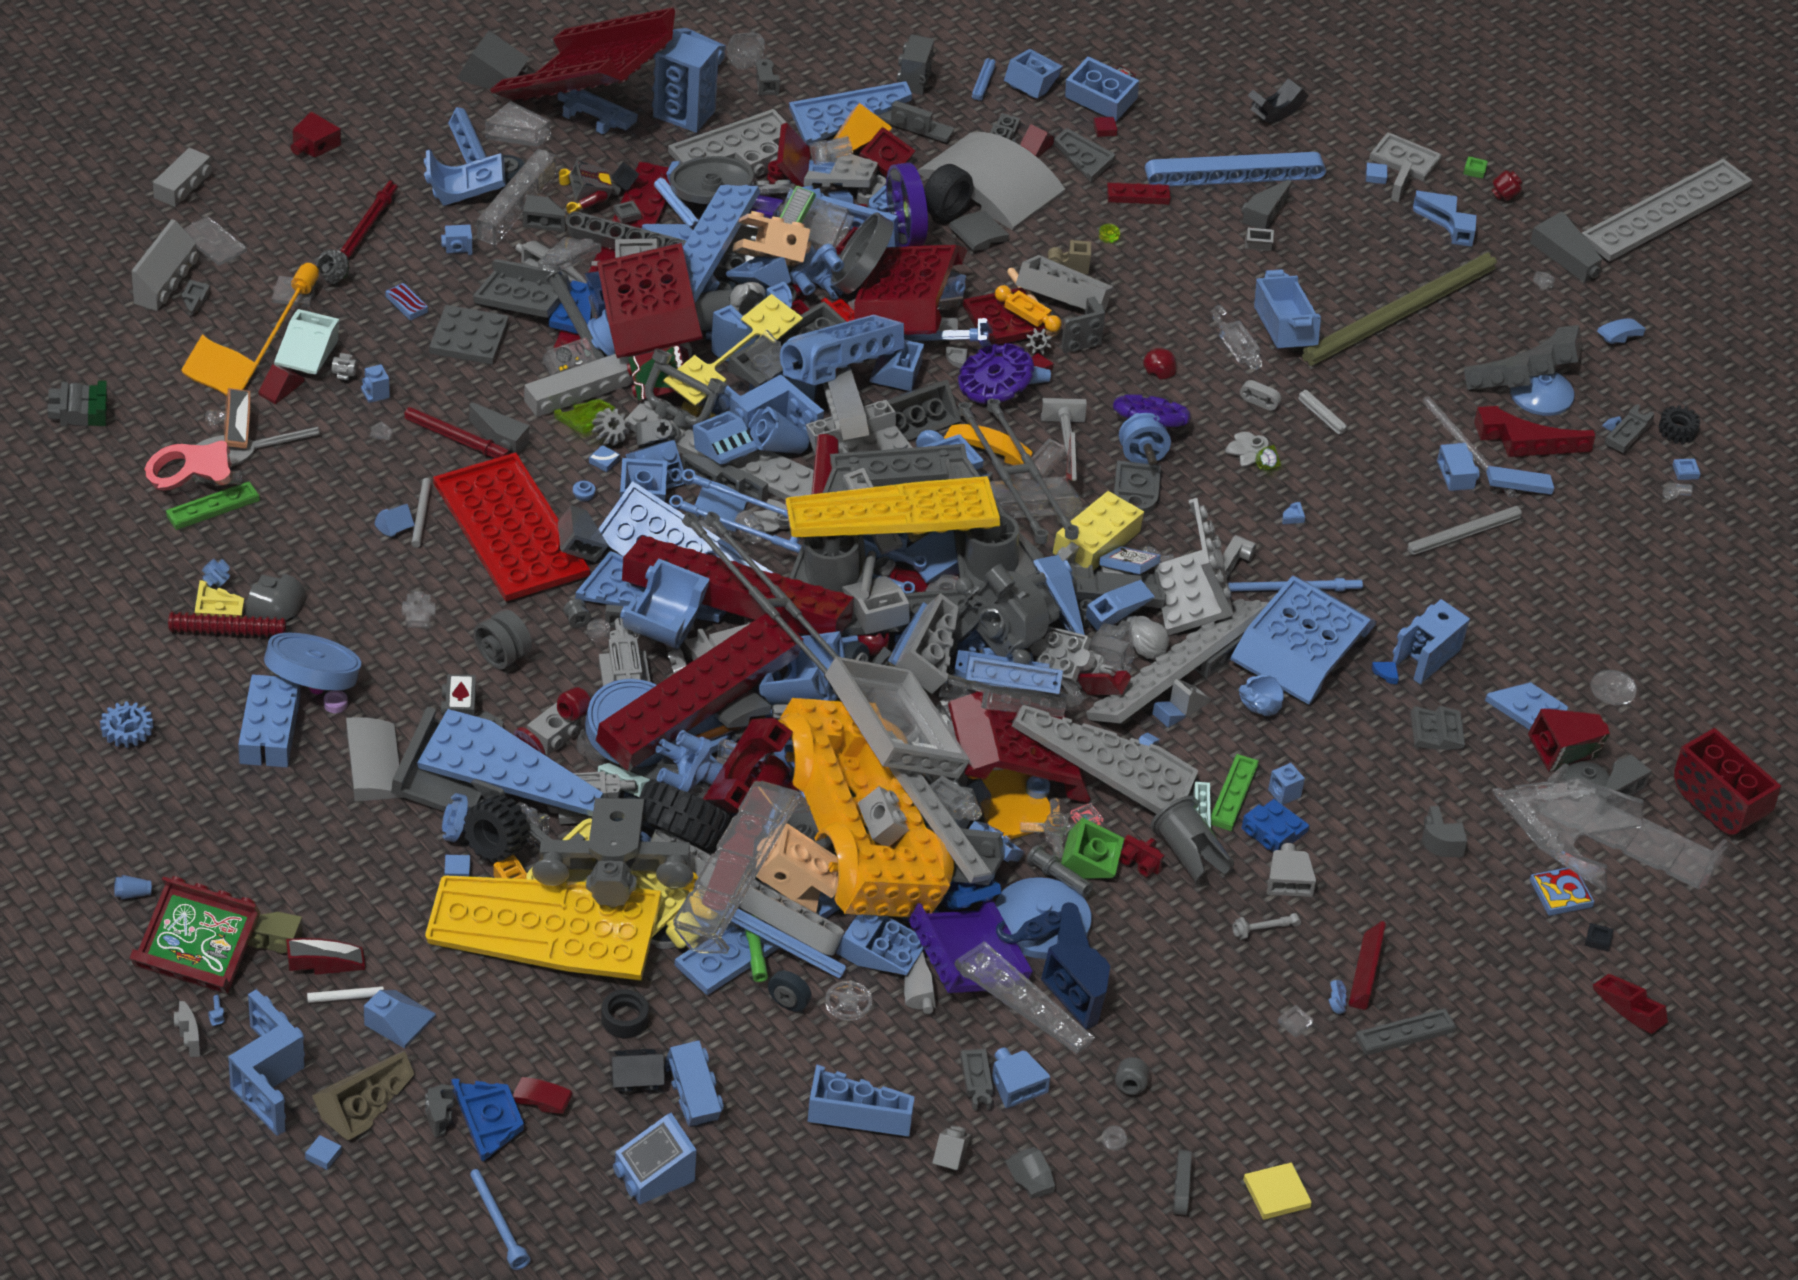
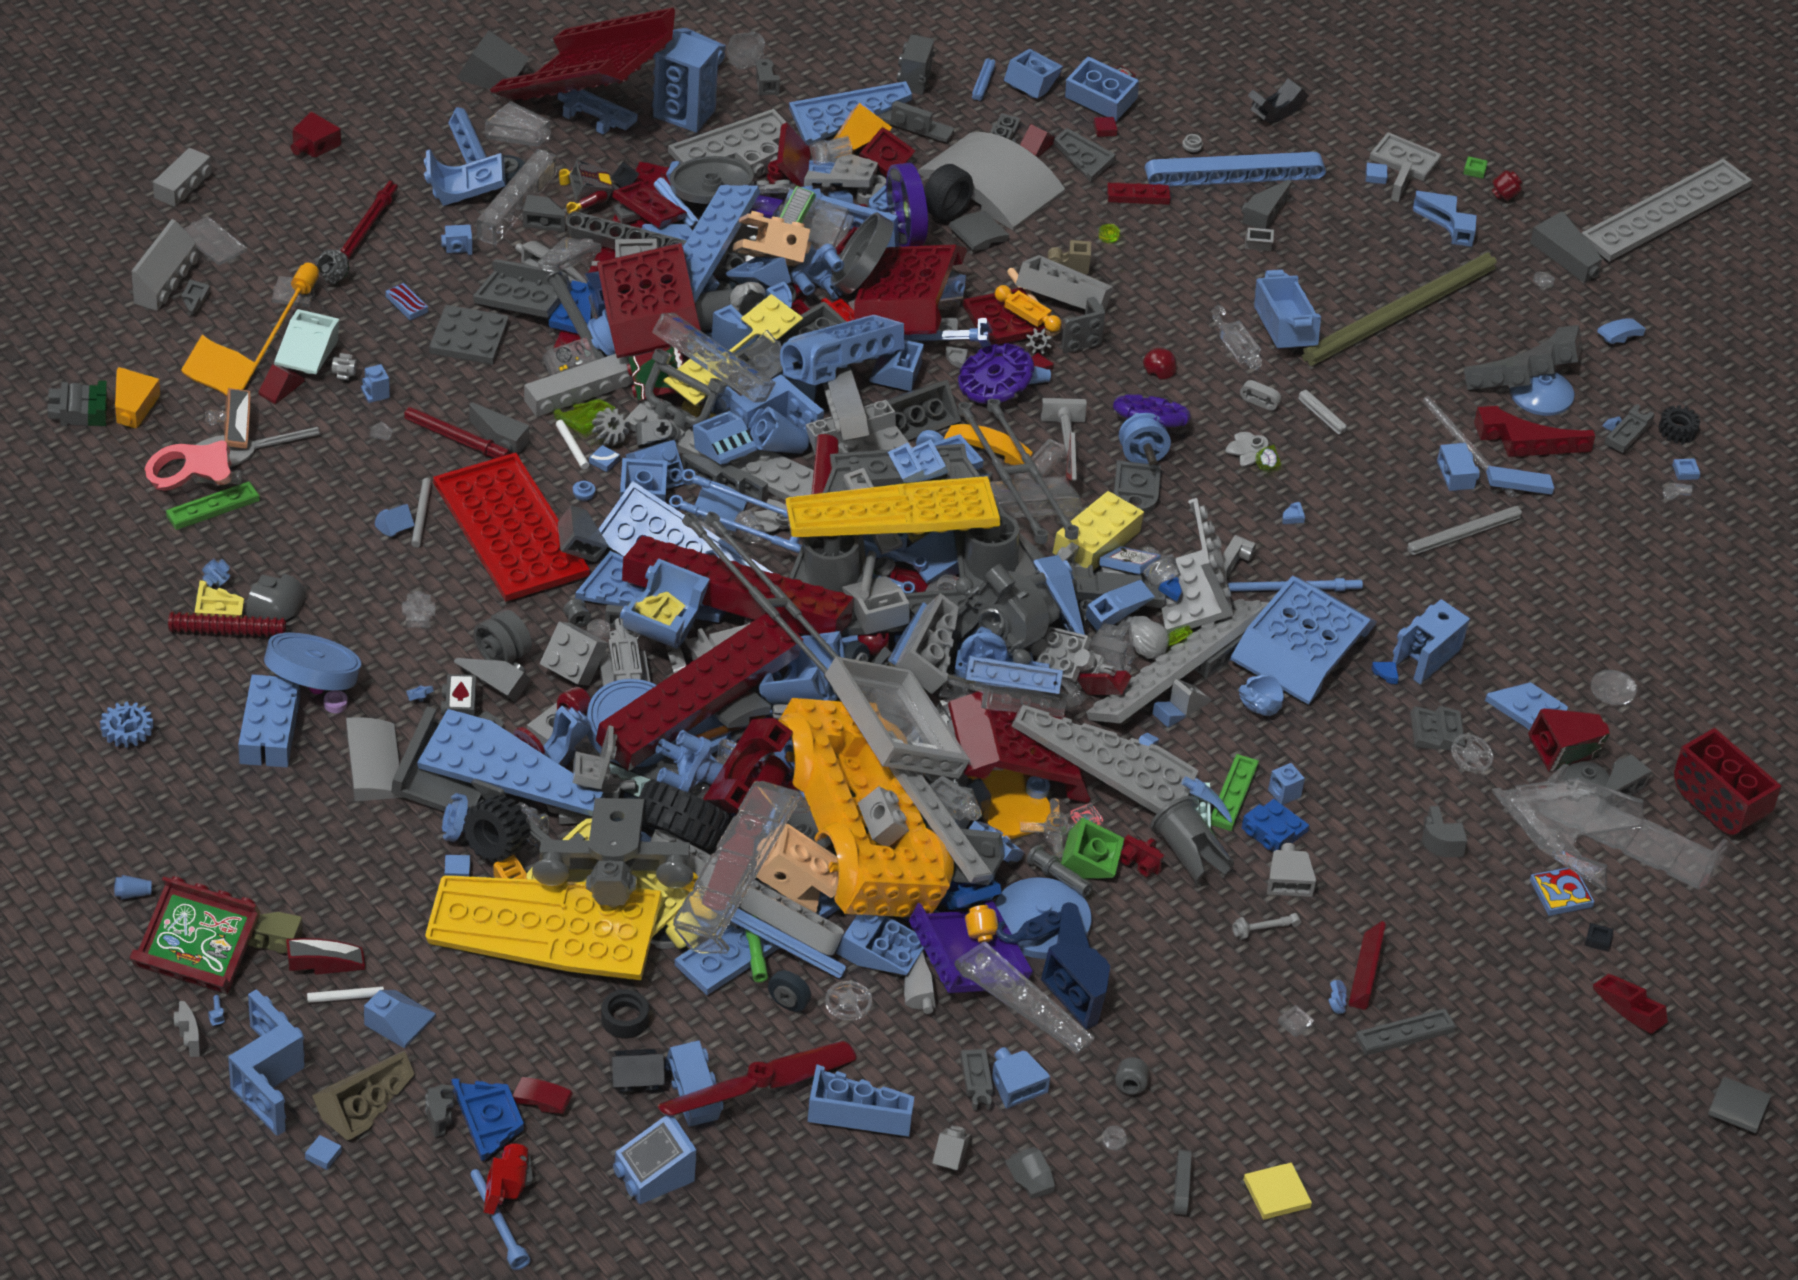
none -> light orange slope [115,367,160,429]
none -> medium blue piece [406,685,434,702]
none -> slope [454,658,531,702]
none -> red plate [483,1144,533,1215]
none -> light grey brick [540,622,609,685]
none -> medium blue arch [543,706,592,768]
none -> white bar [556,420,589,470]
none -> light grey bracket [573,725,617,789]
none -> dark red tile [612,181,687,228]
none -> light yellow wing [629,592,686,626]
none -> clear brick [652,313,776,403]
none -> dark red piece [657,1041,856,1116]
none -> medium blue slope [888,439,948,482]
none -> medium blue tile [960,627,1008,671]
none -> light orange head [965,905,998,943]
none -> clear hair [1143,557,1181,589]
none -> blue tile [1158,573,1182,602]
none -> clear neon green tile [1168,625,1193,646]
none -> medium blue bar [1181,776,1232,822]
none -> light grey plate [1182,134,1203,153]
none -> clear wheel [1451,734,1493,773]
none -> dark grey slope [1708,1077,1771,1133]

